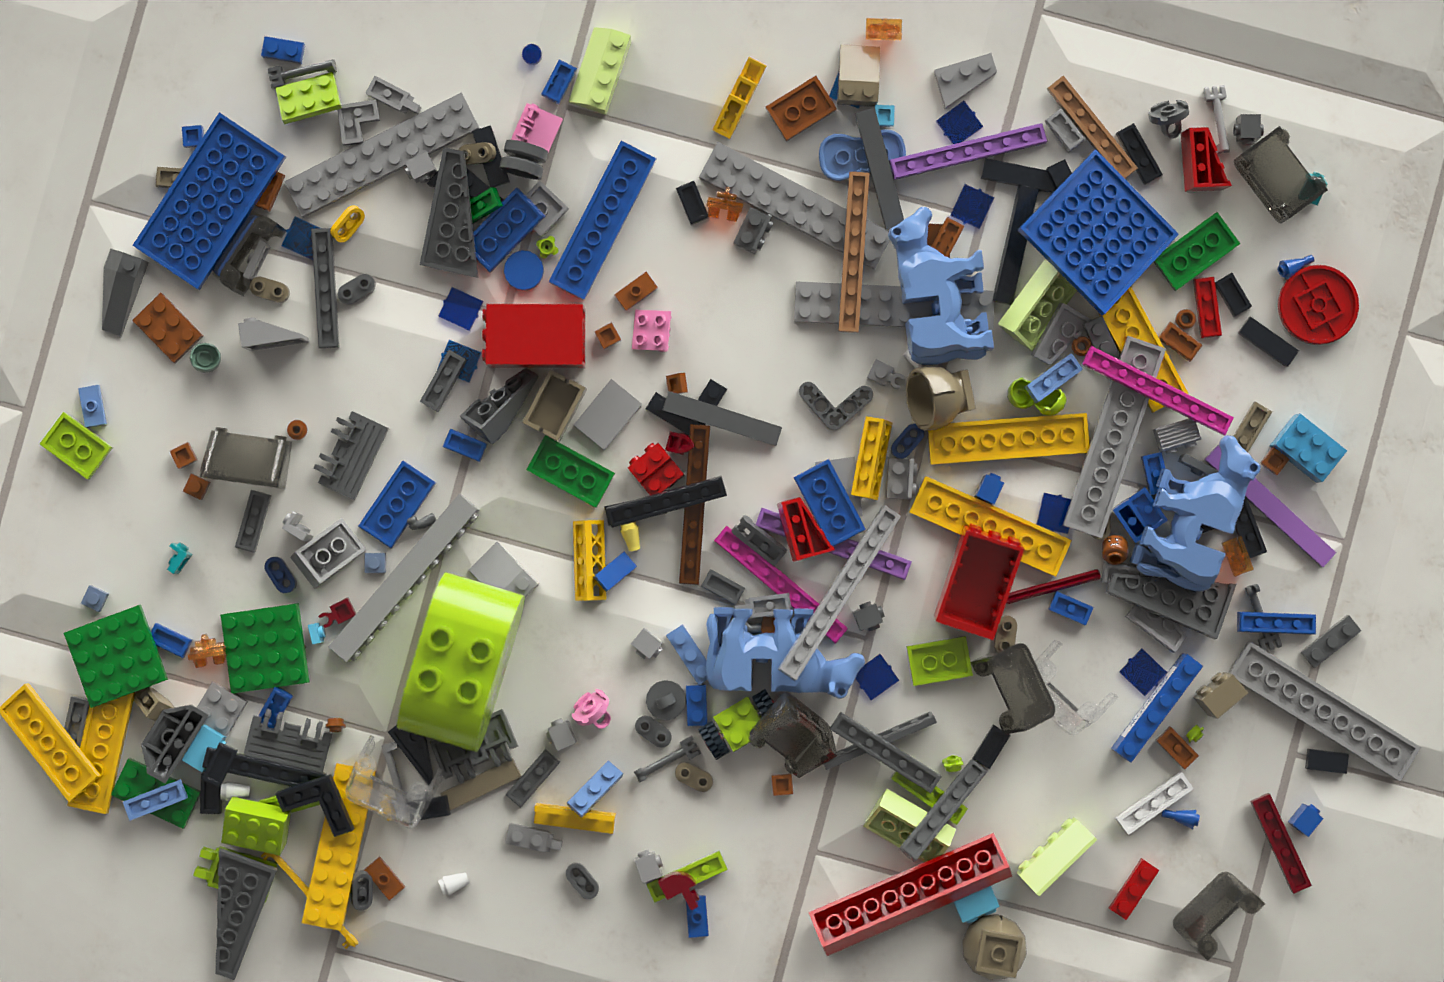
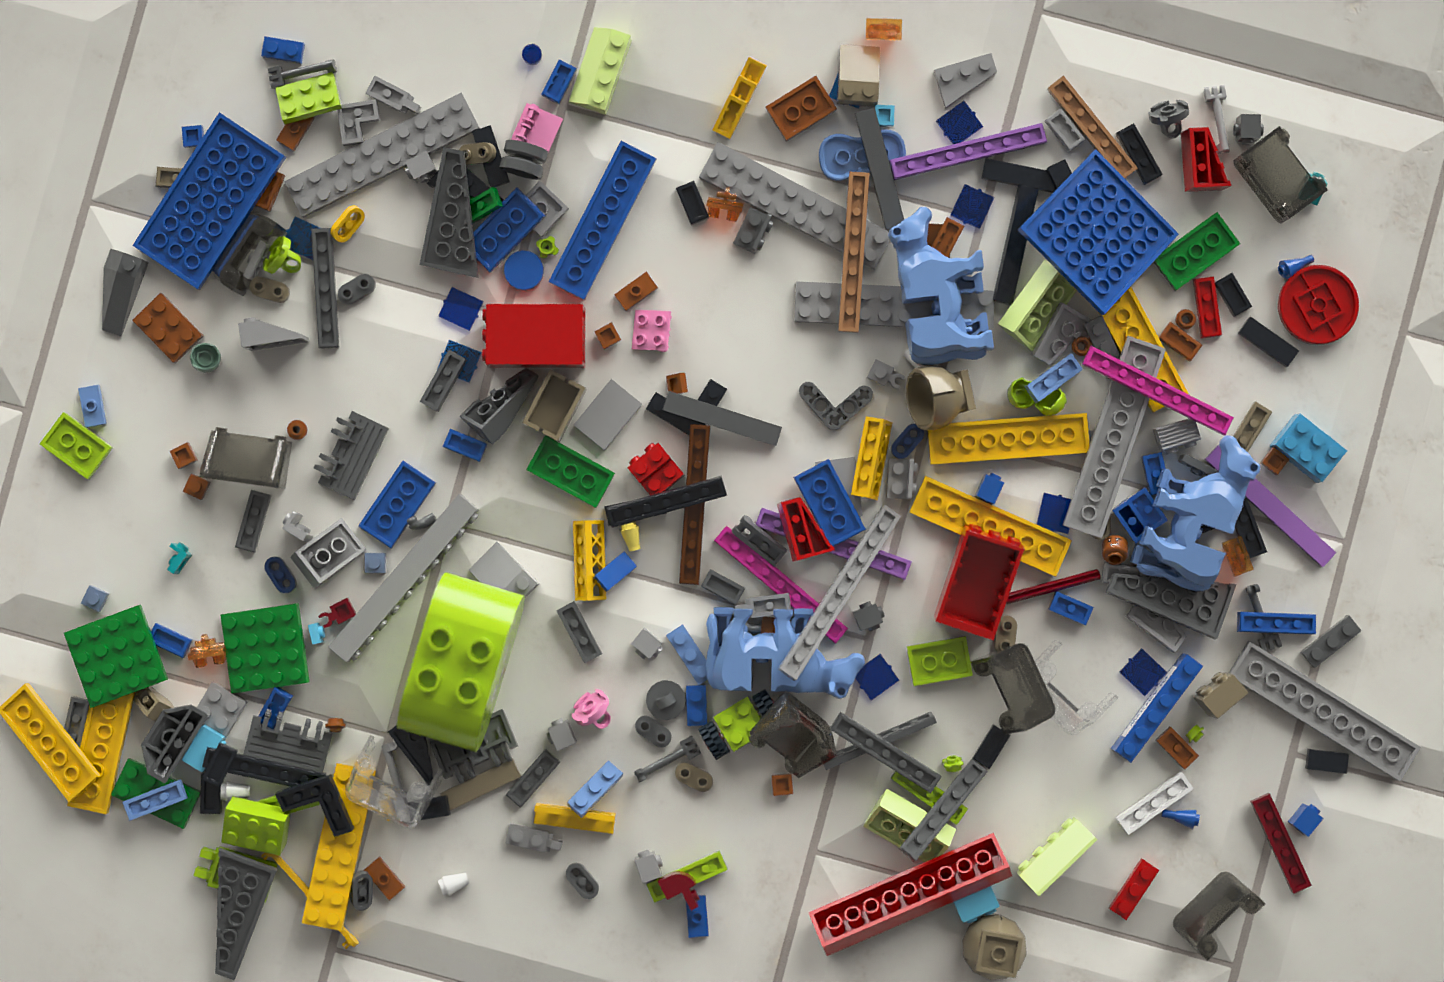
dark red plate [665,431,695,455] -> none
none -> lime tile [263,236,301,274]
none -> dark orange plate [276,116,315,151]
none -> dark grey plate [556,601,603,663]

